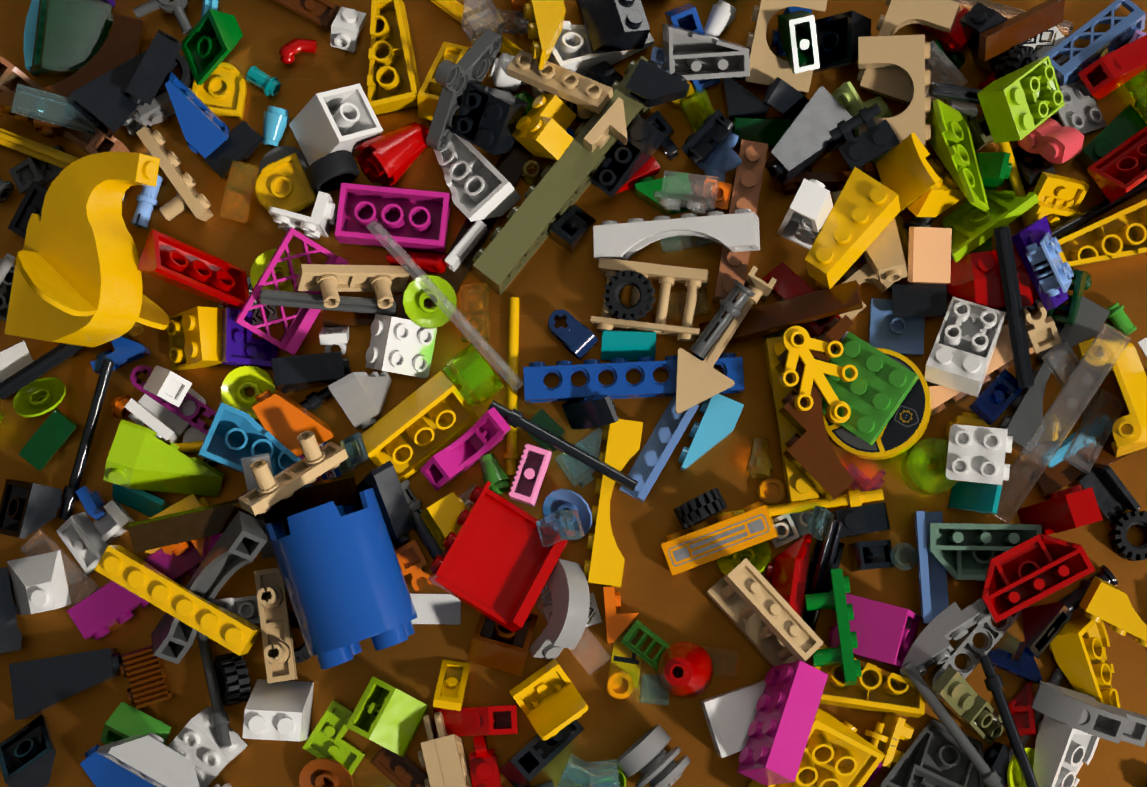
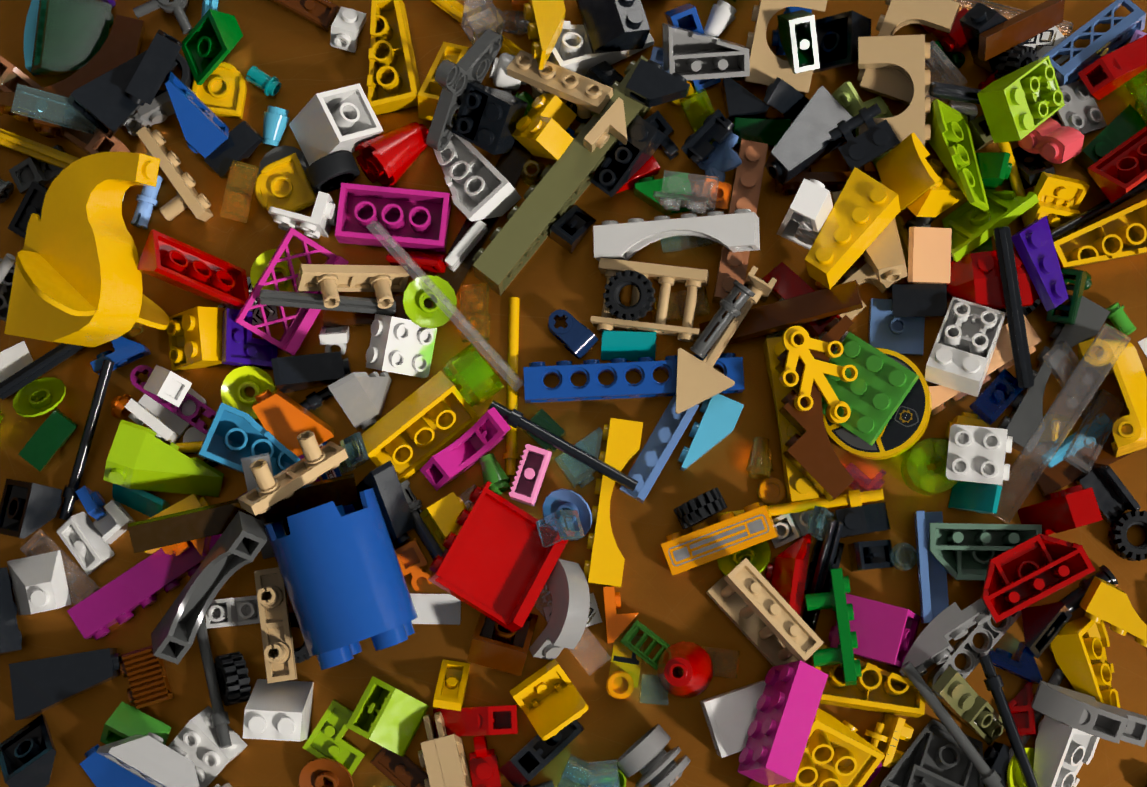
yellow arch [94,545,261,656] -> none
red arm [279,38,317,64] -> none
black slope [561,395,619,429] -> none
tan plate [1023,302,1062,354] -> none
light blue hinge [1025,232,1074,297] -> none

